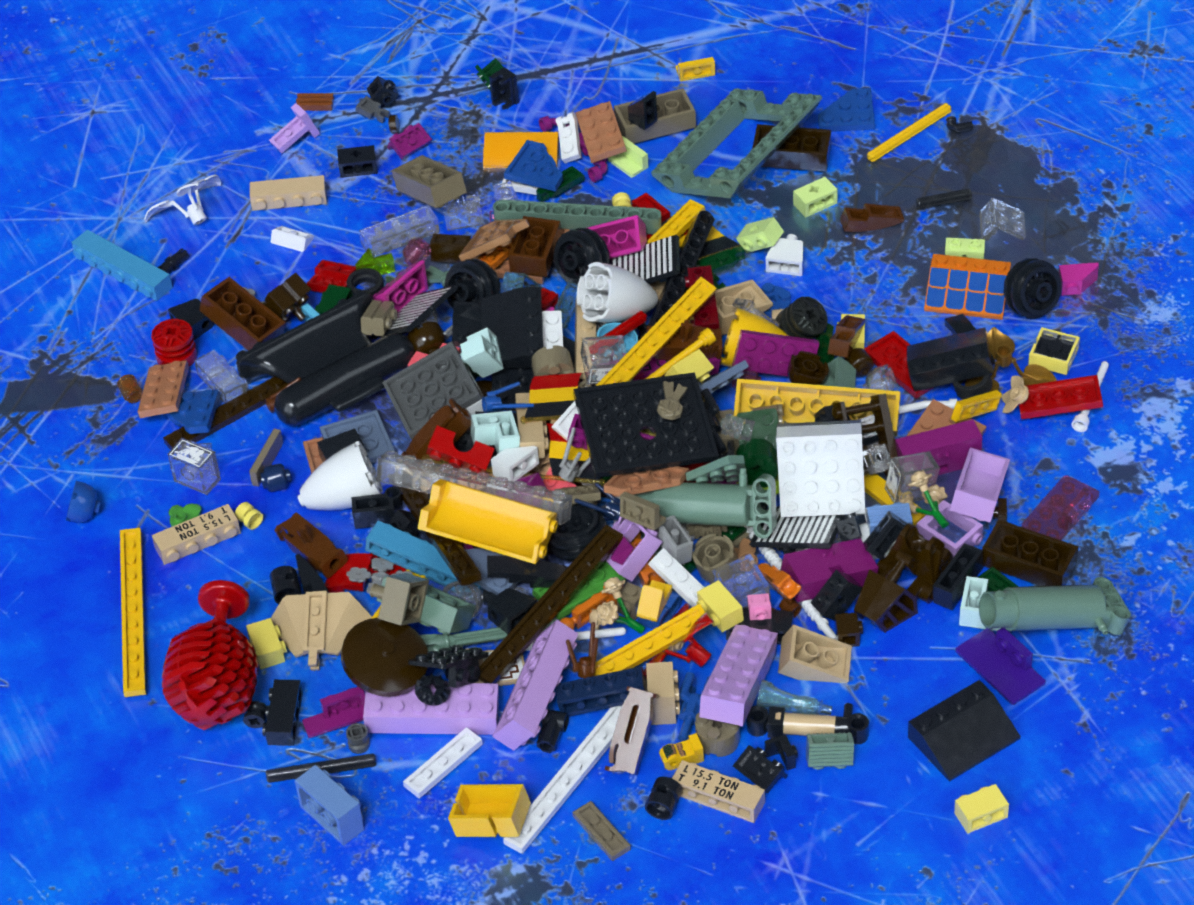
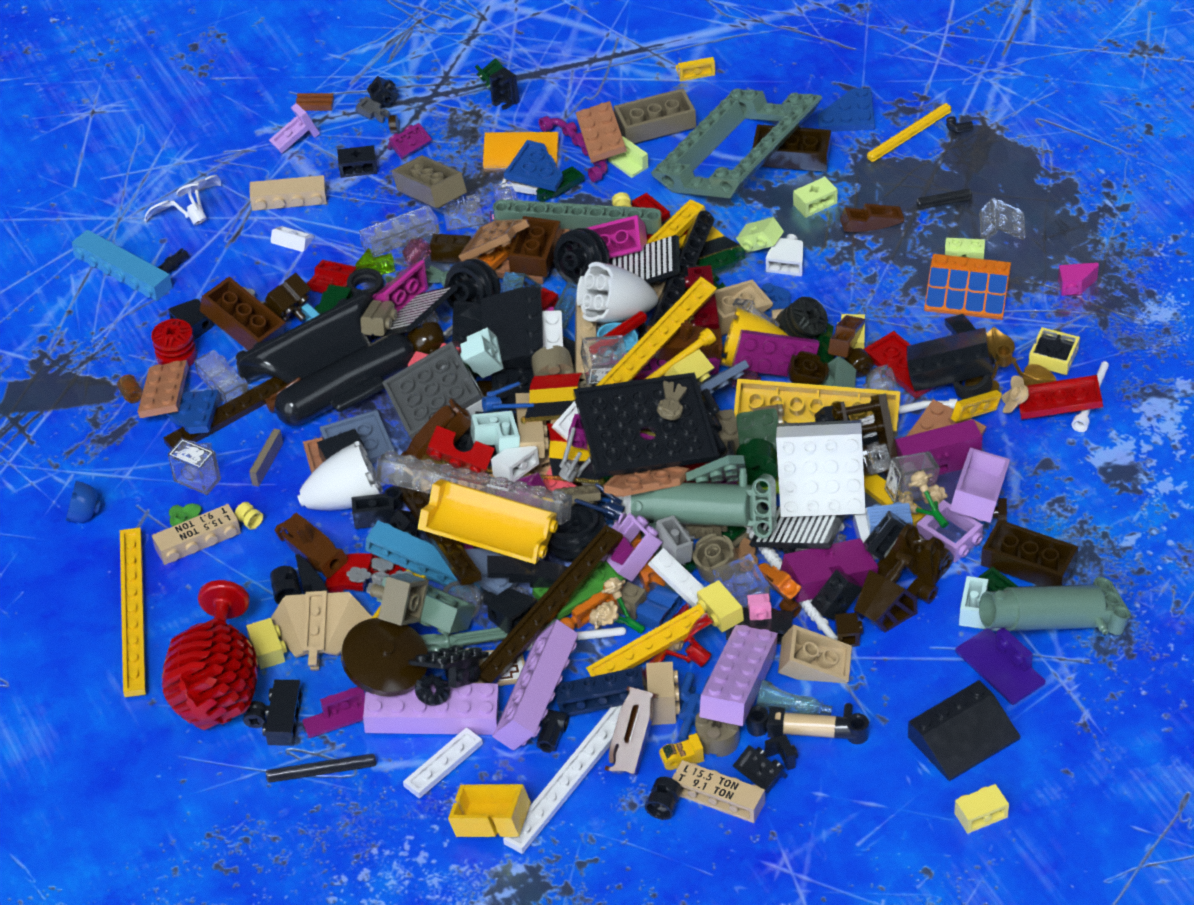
dark blue head [260,464,292,492] -> none
medium blue brick [295,765,364,846] -> none
dark grey wheel [346,723,370,754] -> none
white plate [556,112,582,163] -> none
reddish brown plant [566,622,598,678] -> none
dark tan tile [572,801,631,861] -> none
dark tan bracket [620,492,666,531] -> none
black slope [628,91,657,130] -> none
yellow slope [637,580,672,622] -> none
clear brick [720,414,755,441] -> none
sand green brick [806,732,854,770] -> none
black bracket [836,512,867,542] -> none
black brick [933,543,983,610] -> none
black wheel [1004,258,1061,318] -> none
bracket [1022,475,1100,540] -> none

